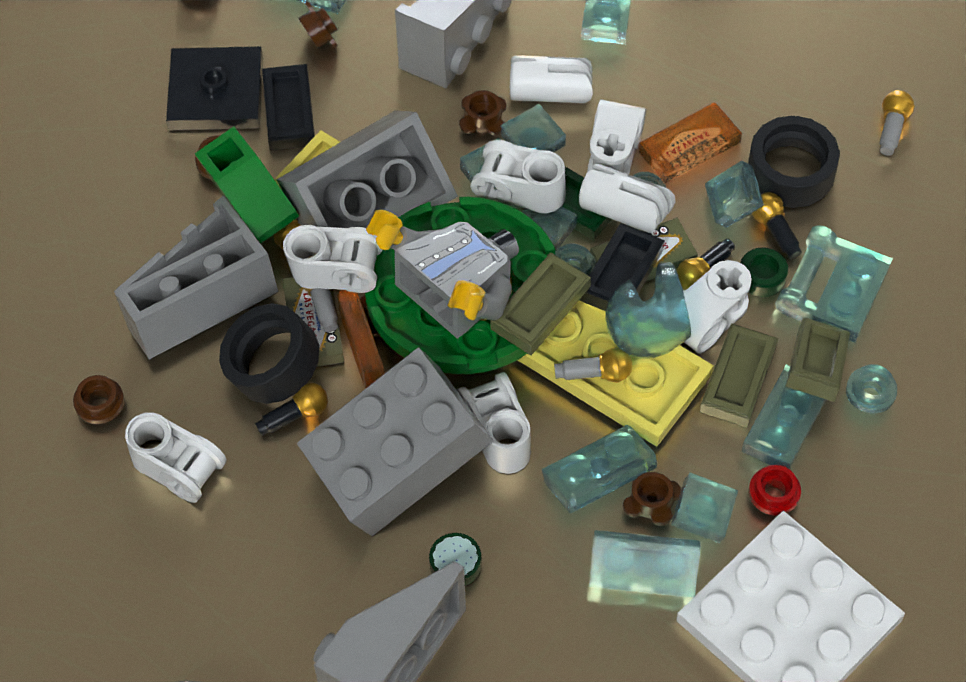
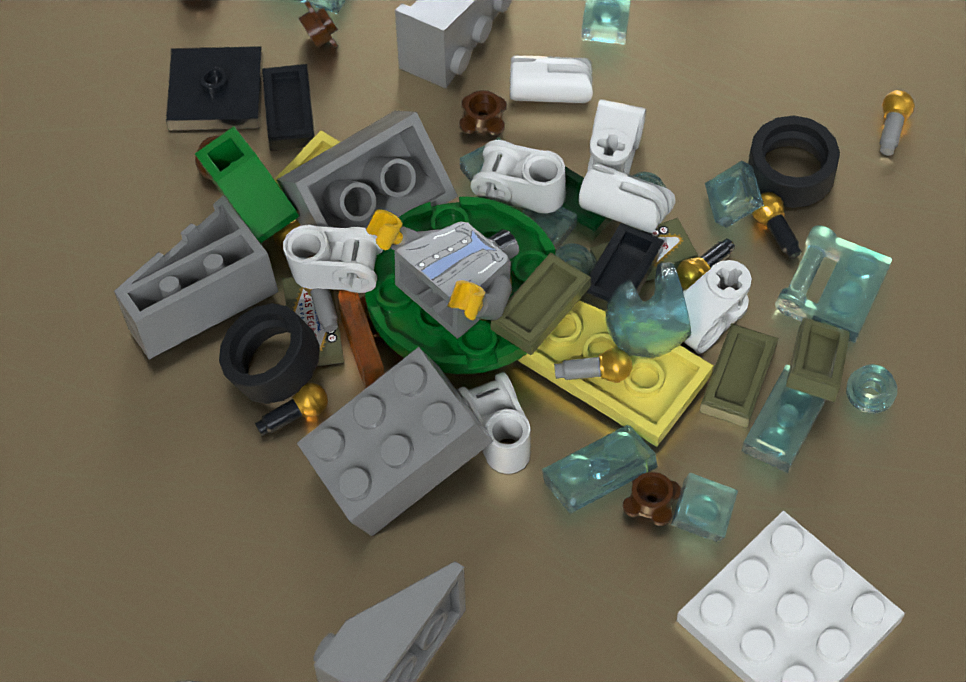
reddish brown plate [73,375,124,424] -> none
white piece [125,412,227,503] -> none
light aqua tile [429,533,482,586] -> none
clear light blue plate [501,104,566,152] -> none
clear light blue plate [589,530,700,597] -> none
clear orange tile [639,102,742,184] -> none
dark green tile [740,247,788,297] -> none
red plate [749,465,801,516] -> none

